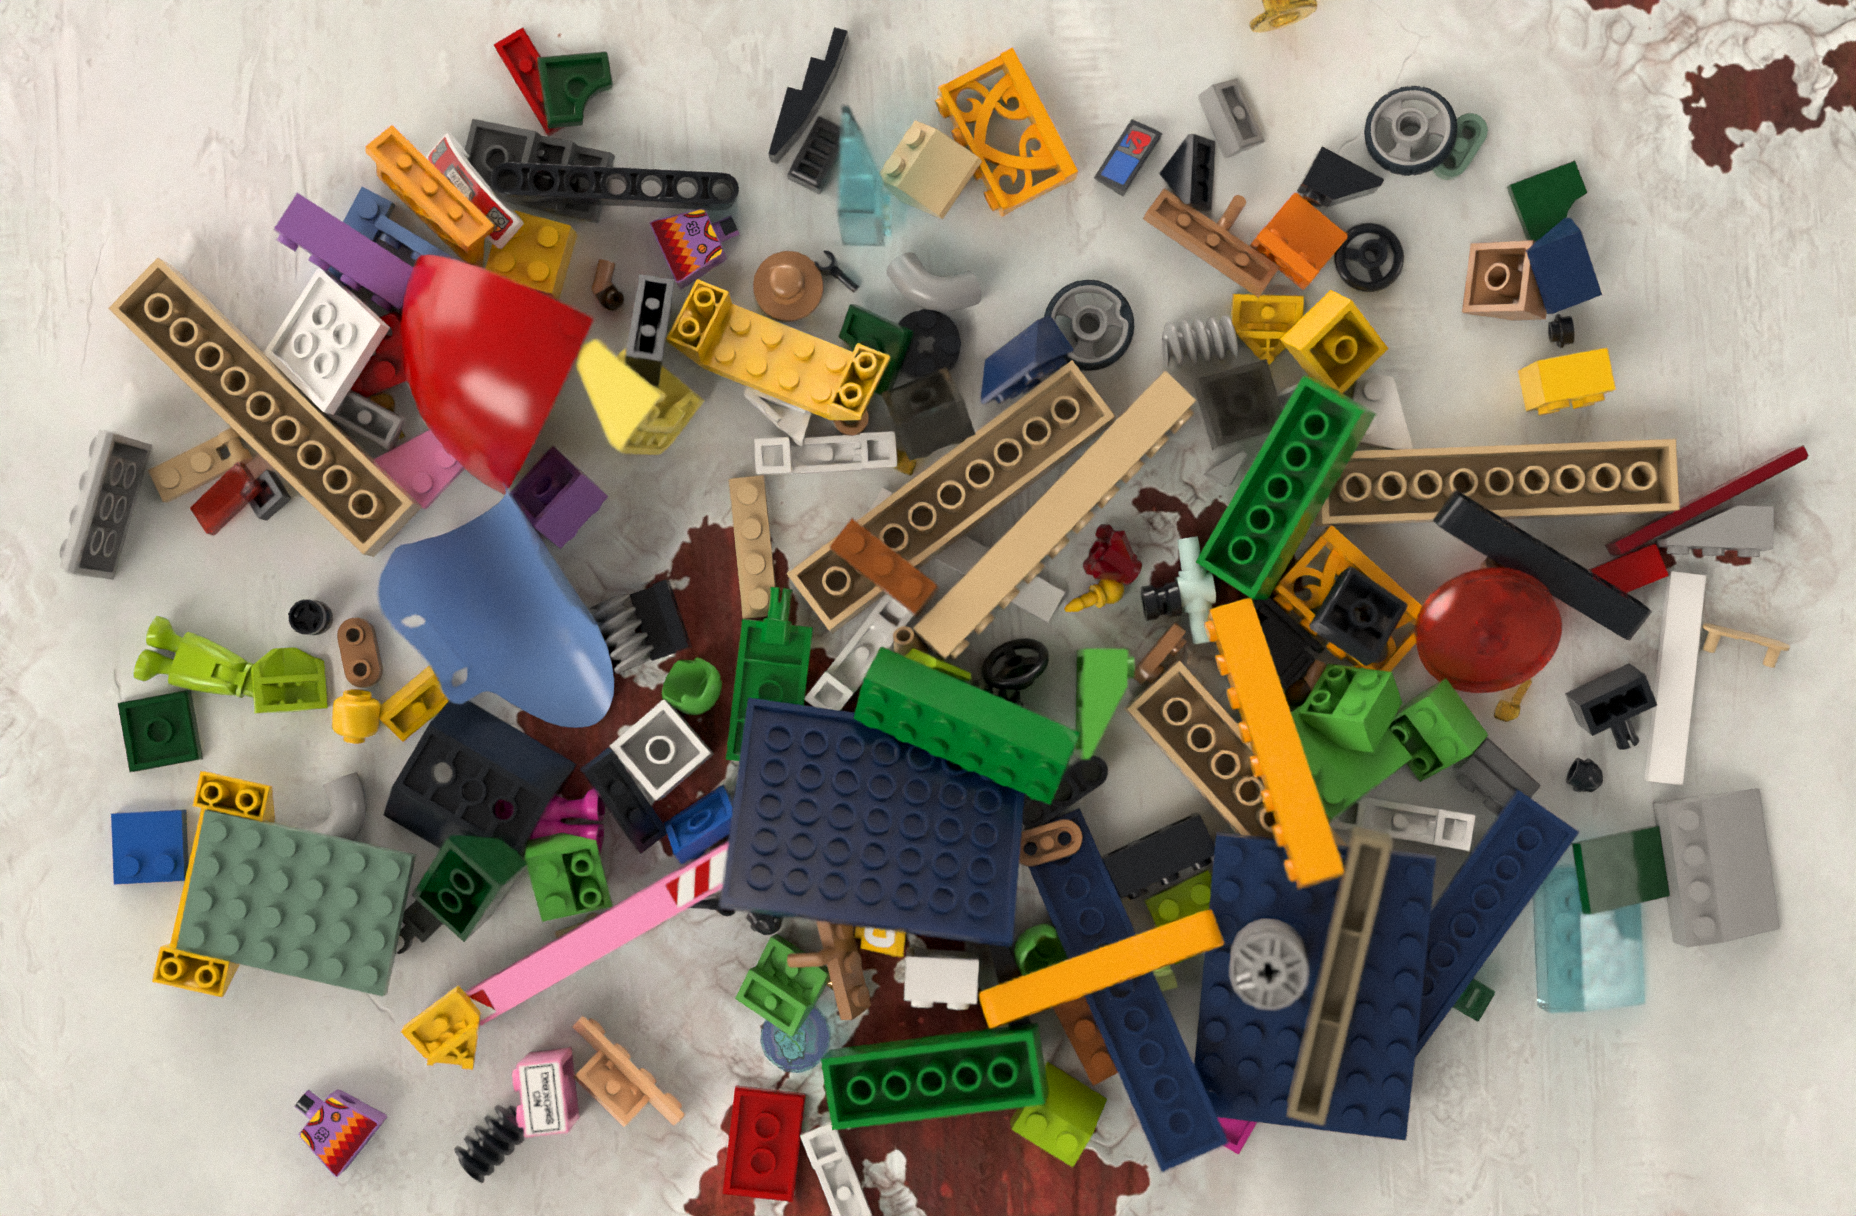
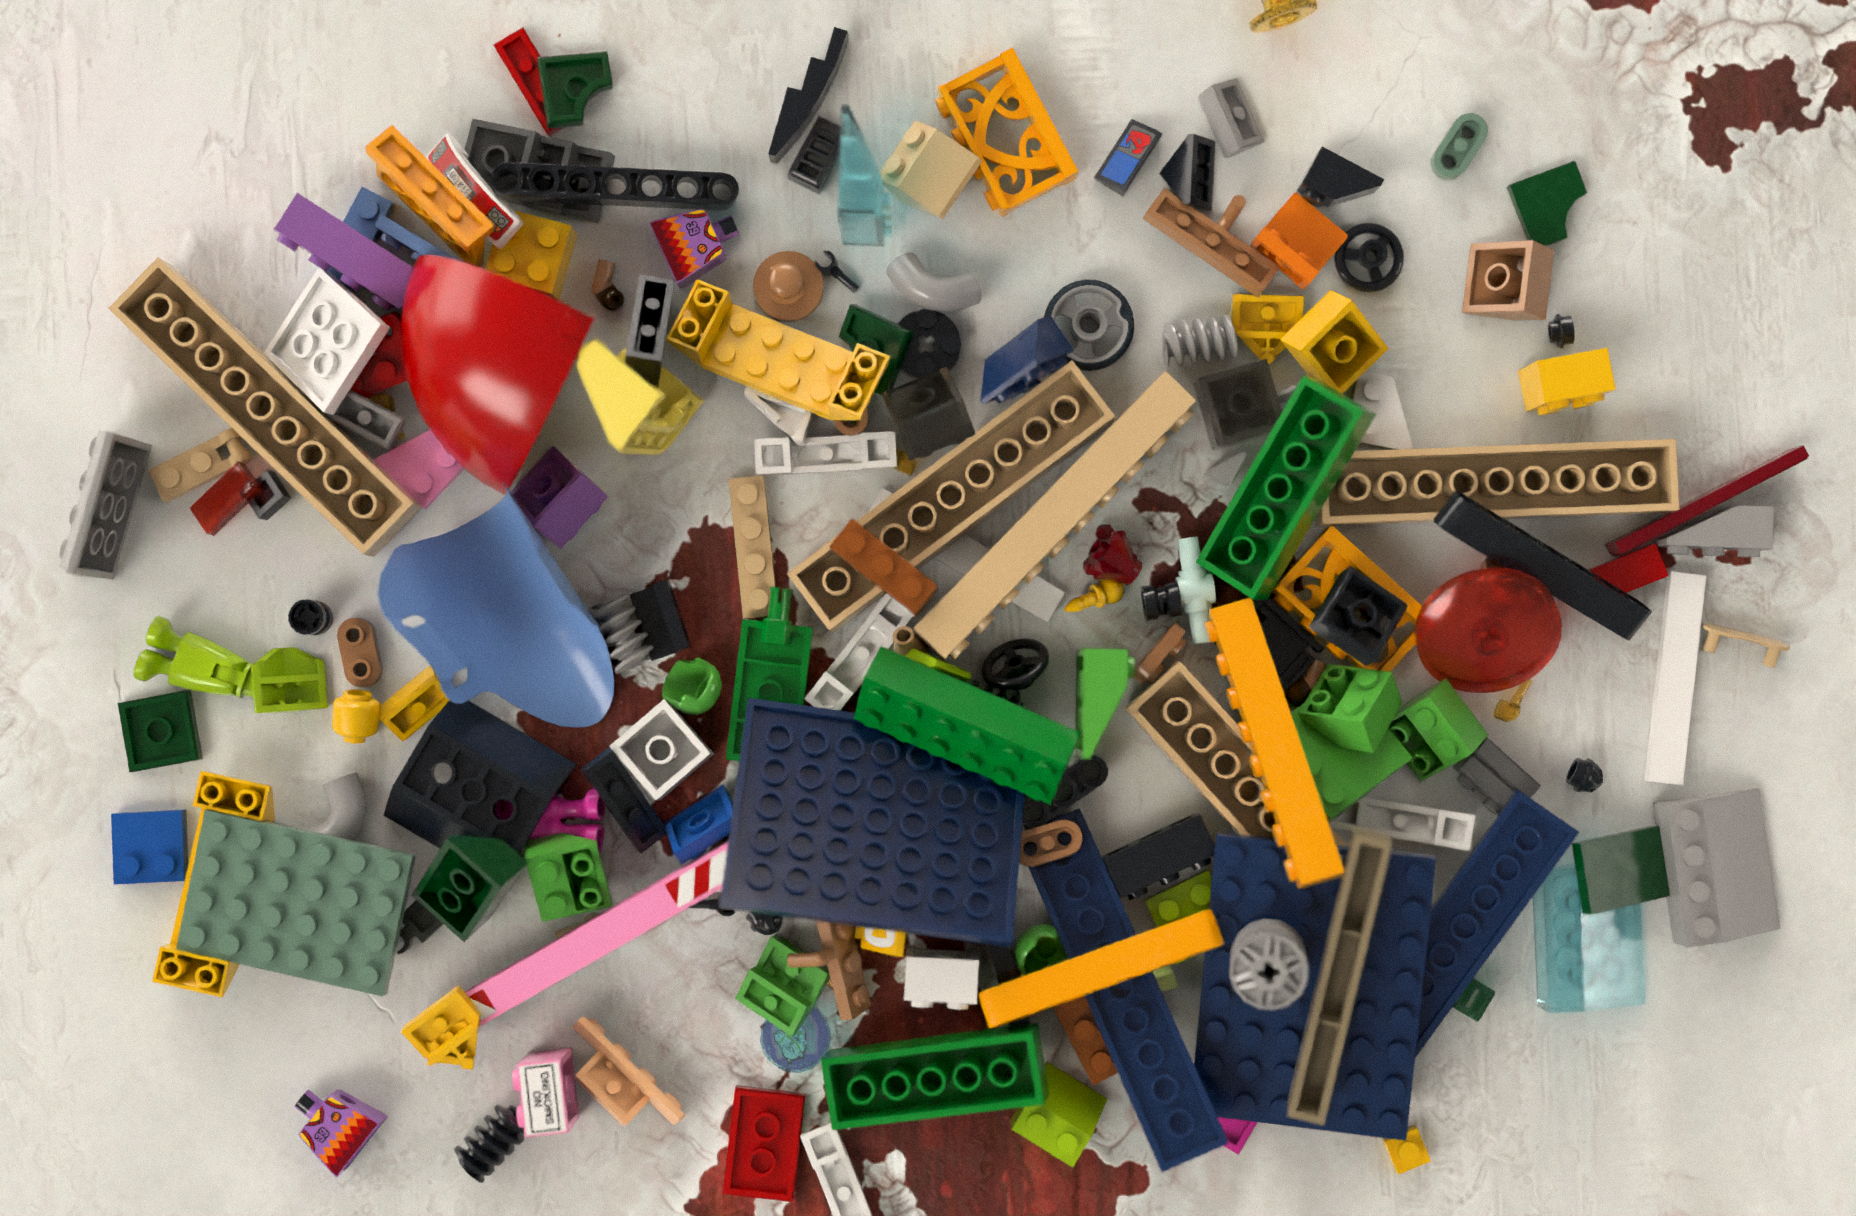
light grey wheel [1364,86,1457,176] -> none
dark blue slope [1526,218,1602,314] -> none
black brick [1565,663,1658,750] -> none
none -> yellow plate [1382,1125,1431,1175]

